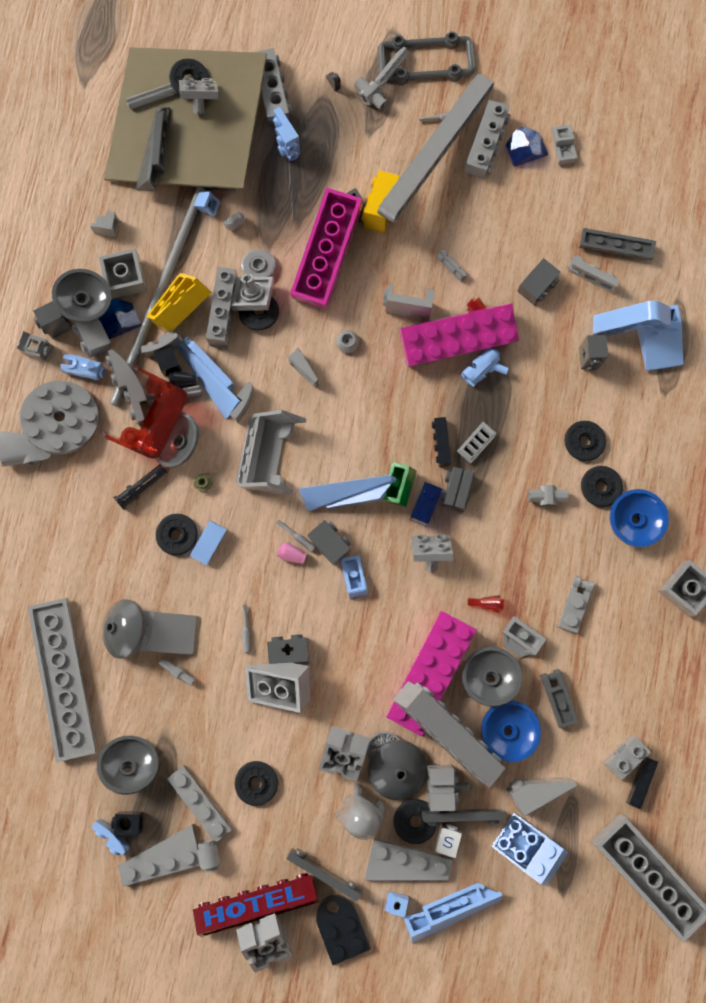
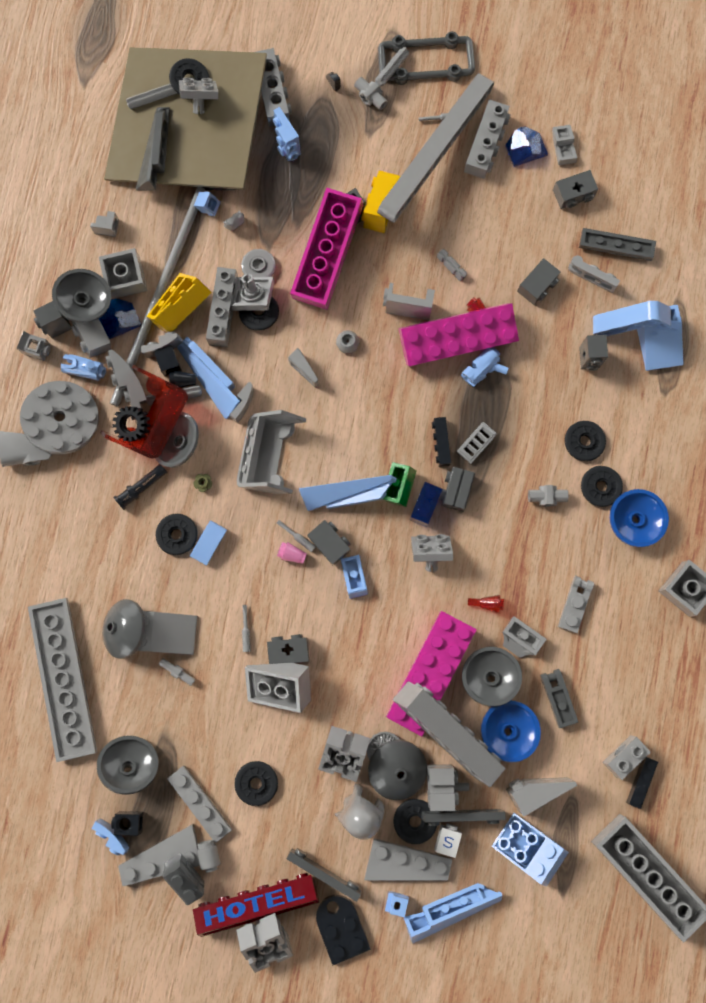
none -> black tyre [112,406,151,441]
none -> dark grey brick [163,853,205,905]
none -> dark grey brick [553,170,598,209]

